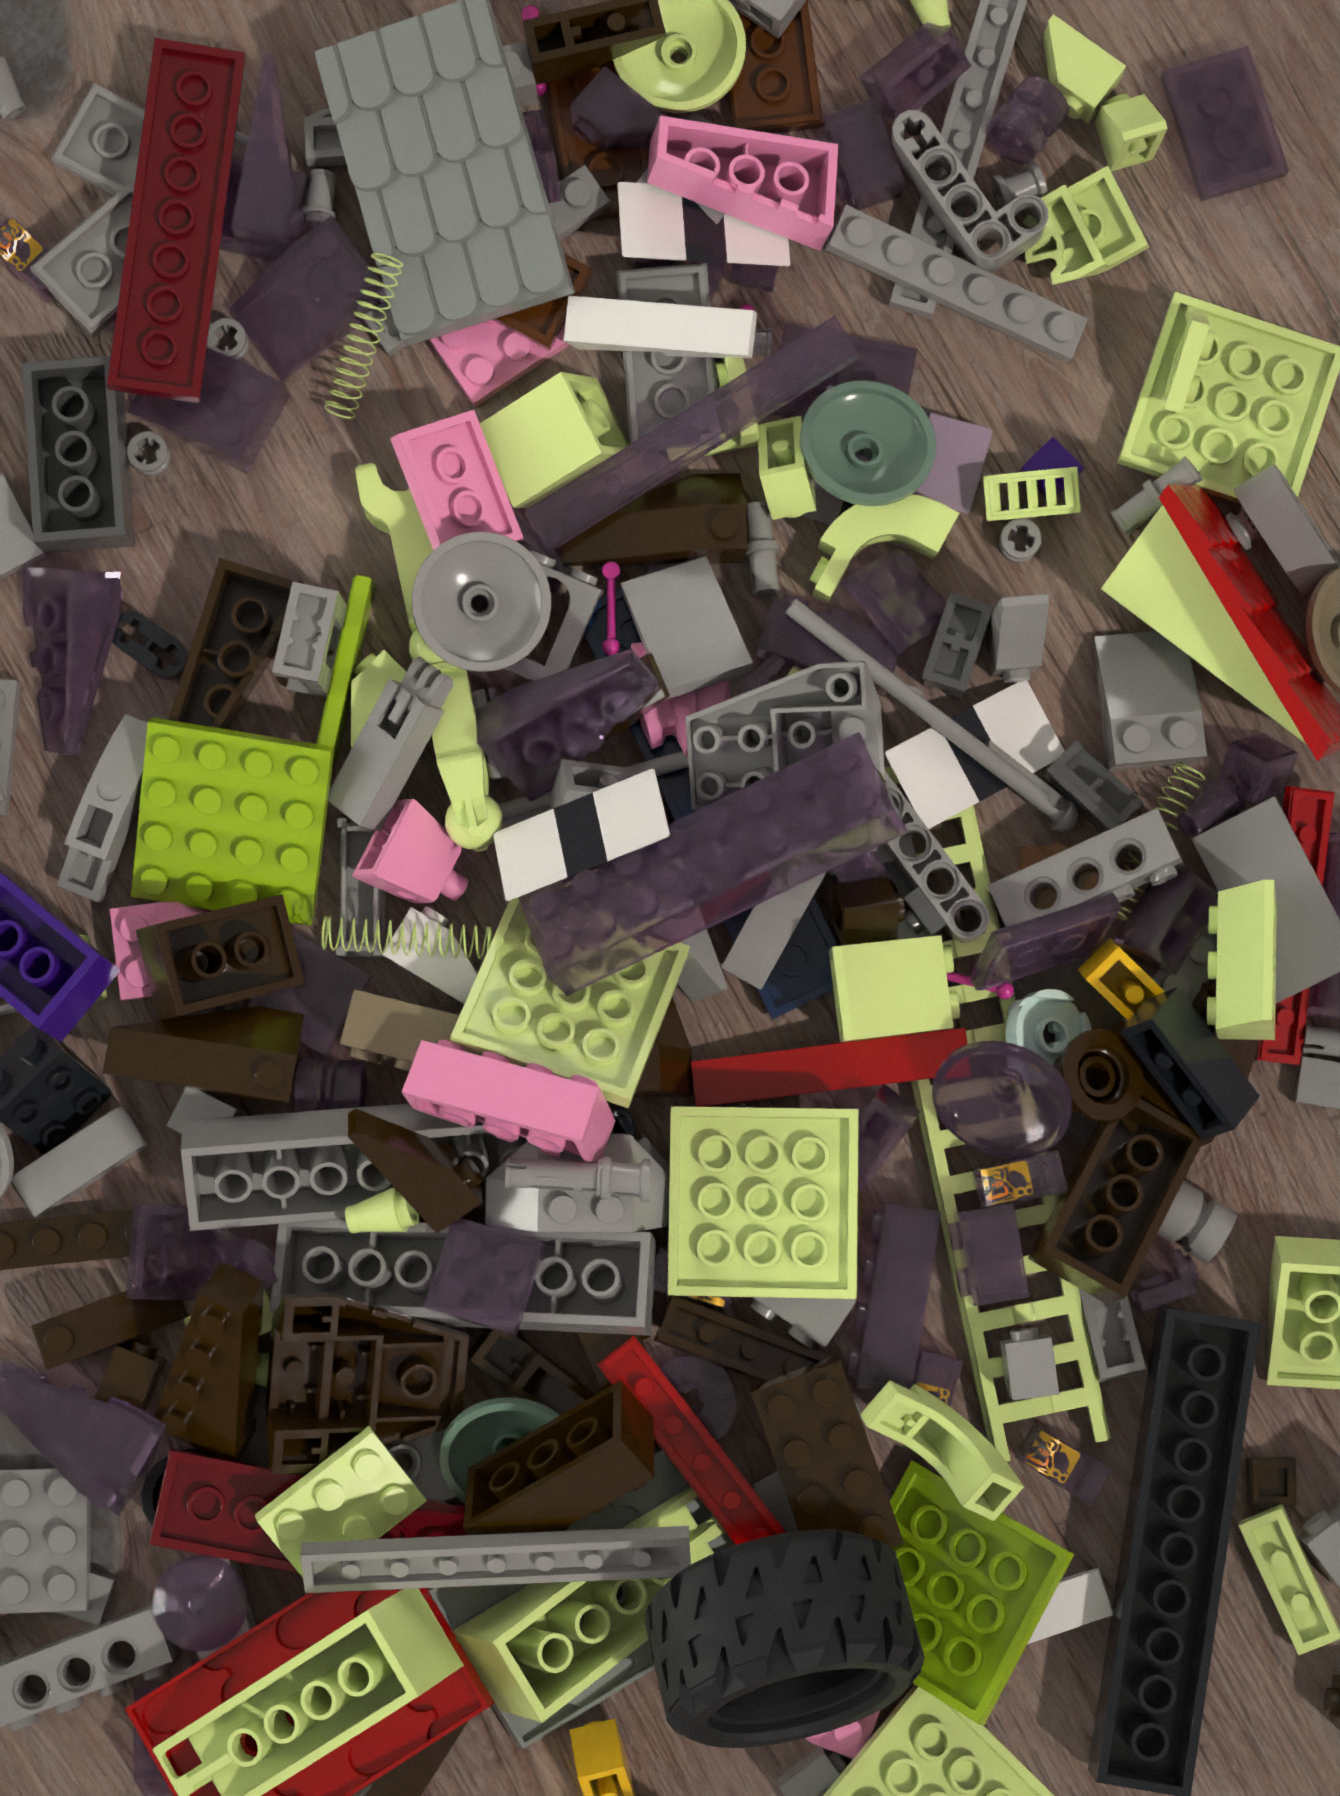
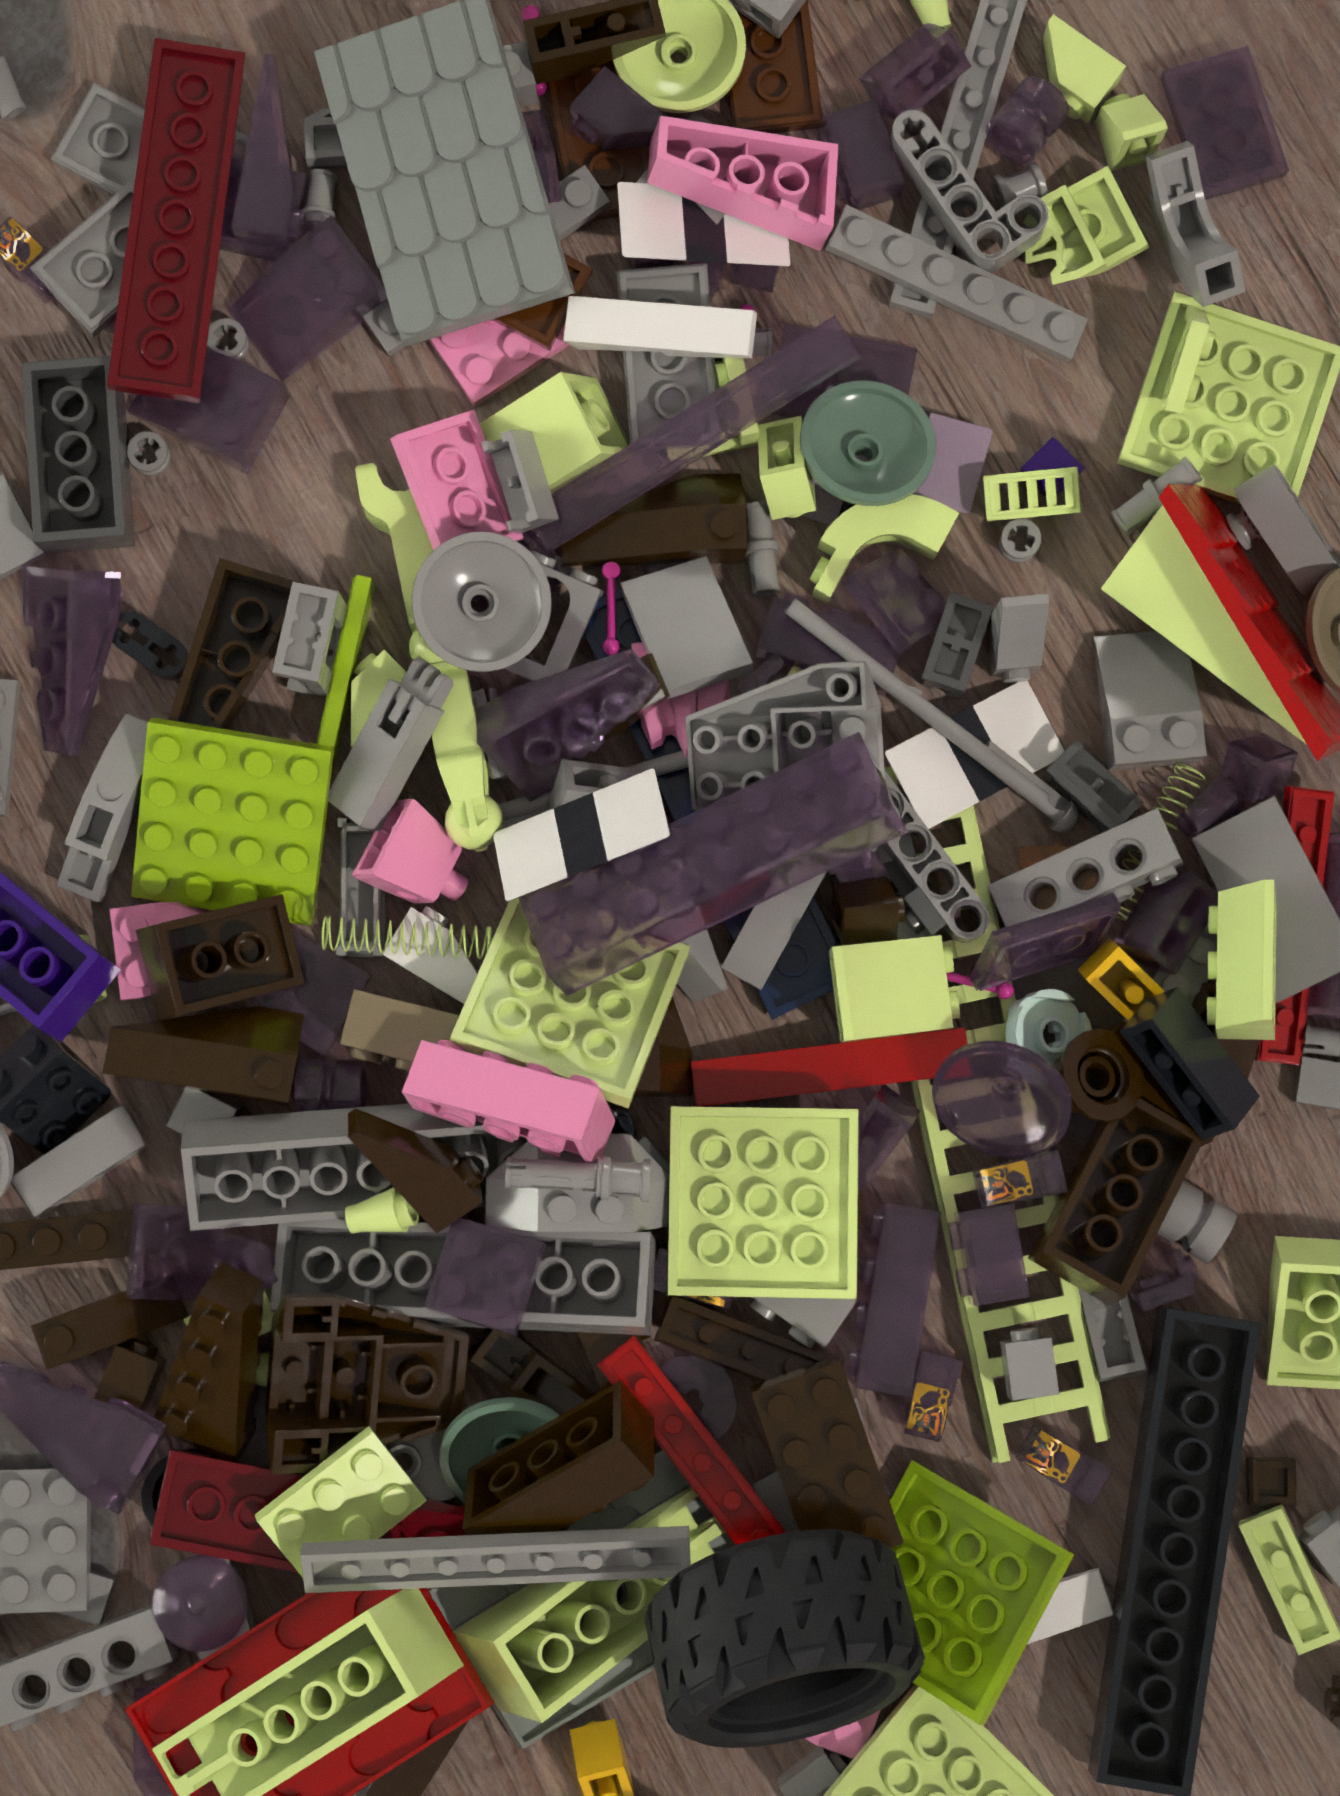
yellowish green piece [324,253,404,419] -> none
yellowish green arch [860,1380,1024,1521] -> none
none -> light grey hinge [481,430,559,534]
none -> light grey arch [1145,141,1246,307]

